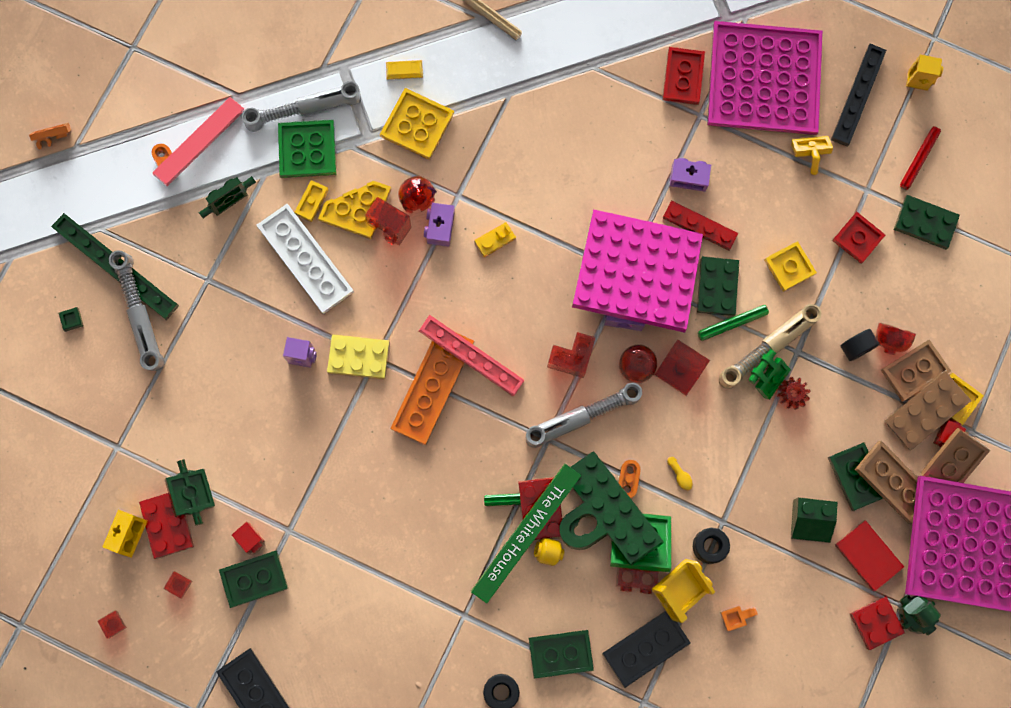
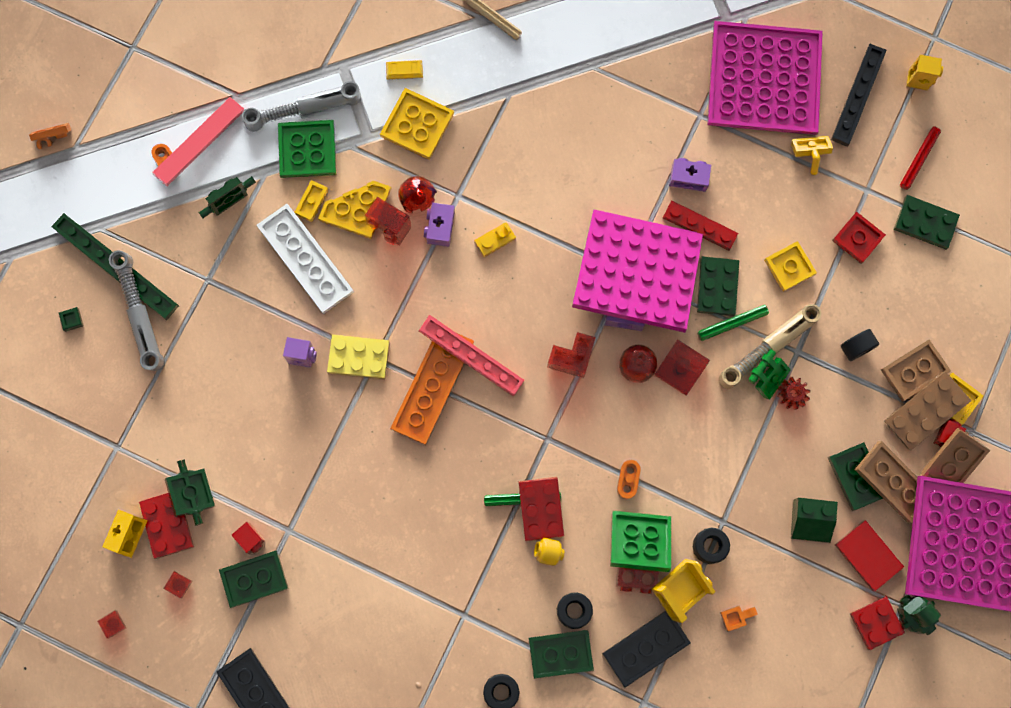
green tile [471,464,581,603] -> none
light grey piece [525,383,642,448] -> none
dark green plate [560,451,664,566] -> none
red plate [662,47,705,105] -> none
yellow piece [667,457,693,490] -> none
clear red cylinder [876,323,916,355] -> none
none -> black tyre [557,592,593,629]

